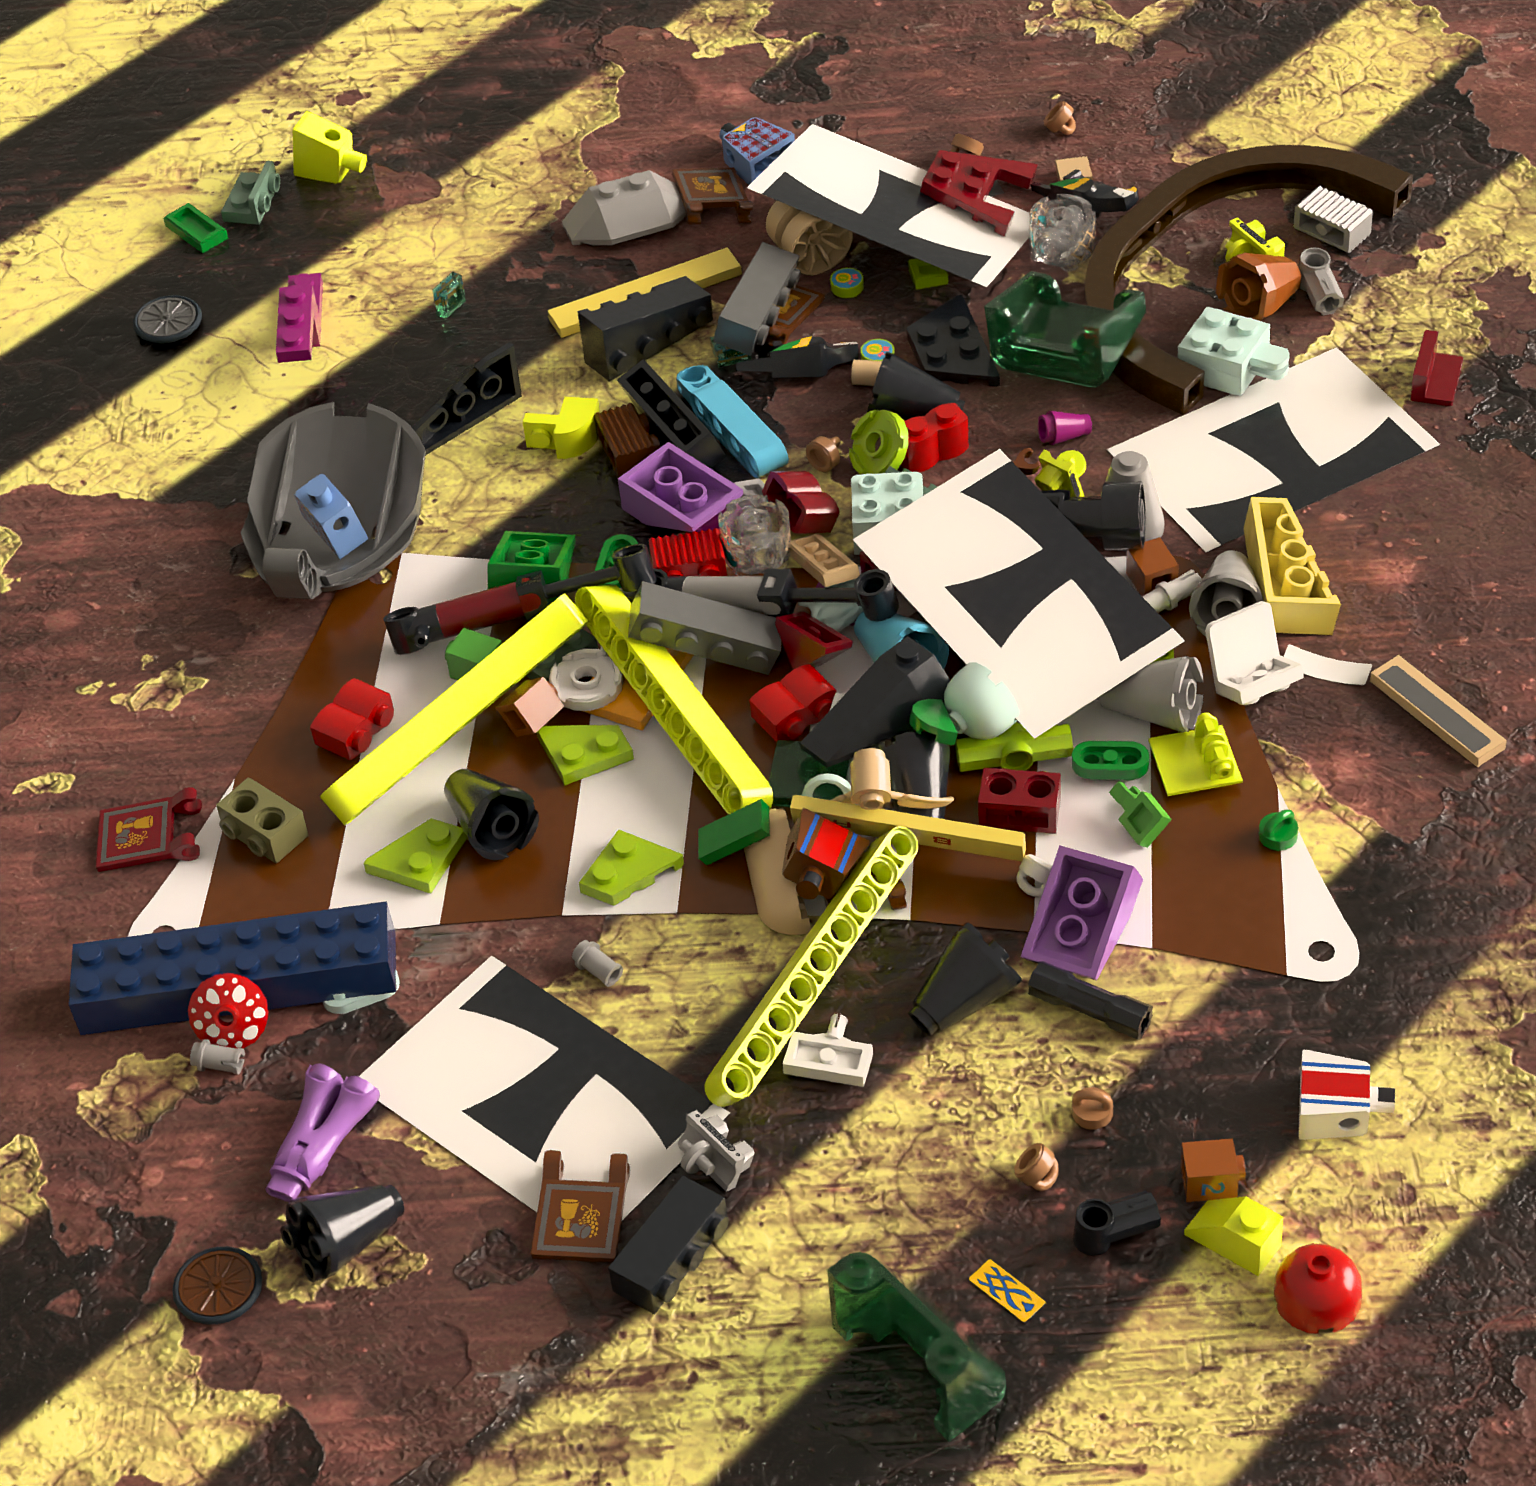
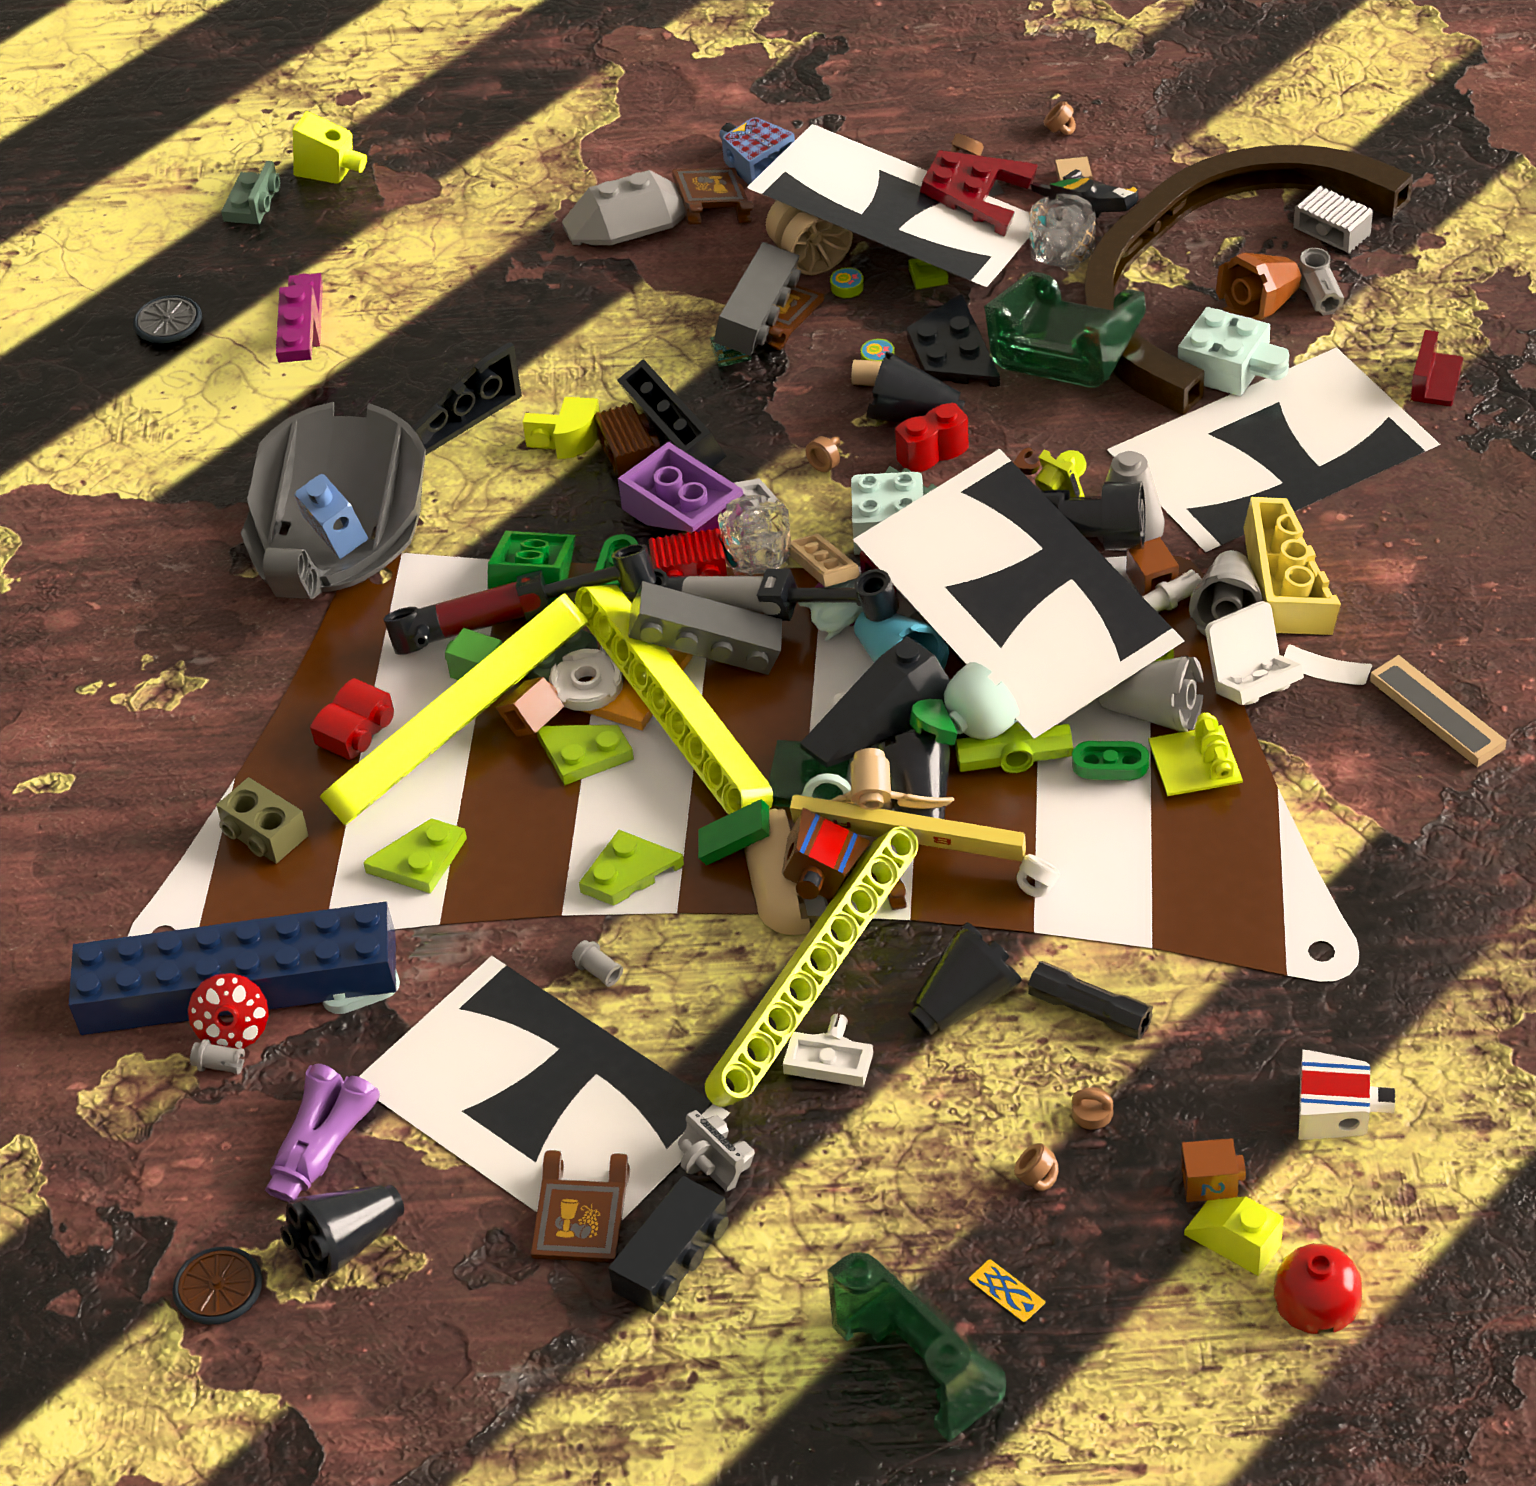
dark red flag [96,787,202,872] -> none
green tile [163,203,228,253] -> none
clear green tile [432,271,466,319] -> none
black cone [444,768,539,860] -> none
light yellow tile [547,247,742,338] -> none
black wedge [577,276,713,382] -> none
medium azure piece [676,365,789,478] -> none
black animal [736,336,859,378] -> none
red brick [749,664,837,743] -> none
dark red brick [762,471,840,534] -> none
dark red slope [775,611,853,670] -> none
lime tile [849,409,908,475] -> none
dark red brick [978,768,1061,834] -> none
medium lavender slope [1021,845,1143,981] -> none
magenta cone [1038,411,1092,445] -> none
black piece [1073,1190,1161,1256] -> none
bright green plate [1109,781,1172,848] -> none
neon yellow hips [1225,218,1285,262] -> none
green tile [1258,809,1299,851] -> none

